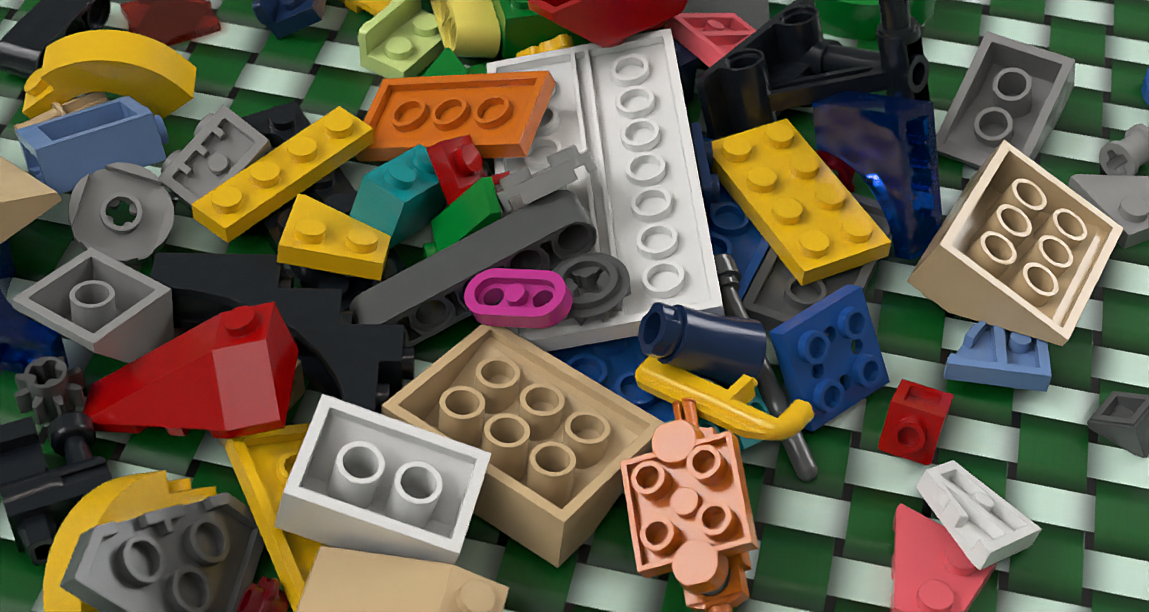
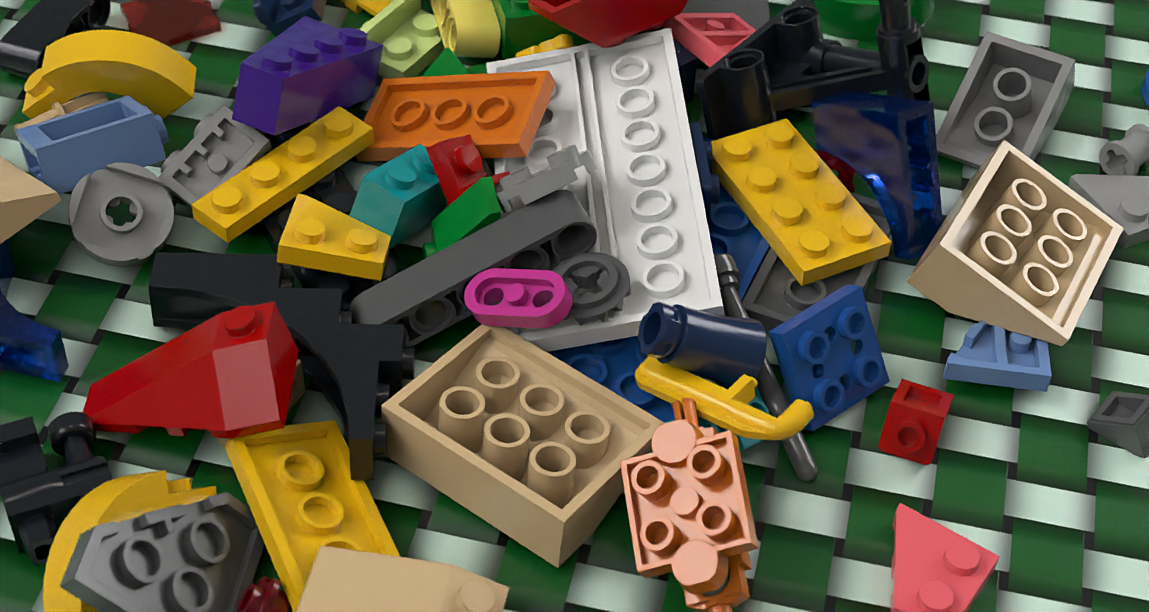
light grey slope [11,247,174,363] -> none
dark grey gear [14,356,86,425] -> none
white slope [274,394,492,565] -> none
white wing [916,460,1042,570] -> none
none -> dark purple wedge [232,16,384,136]

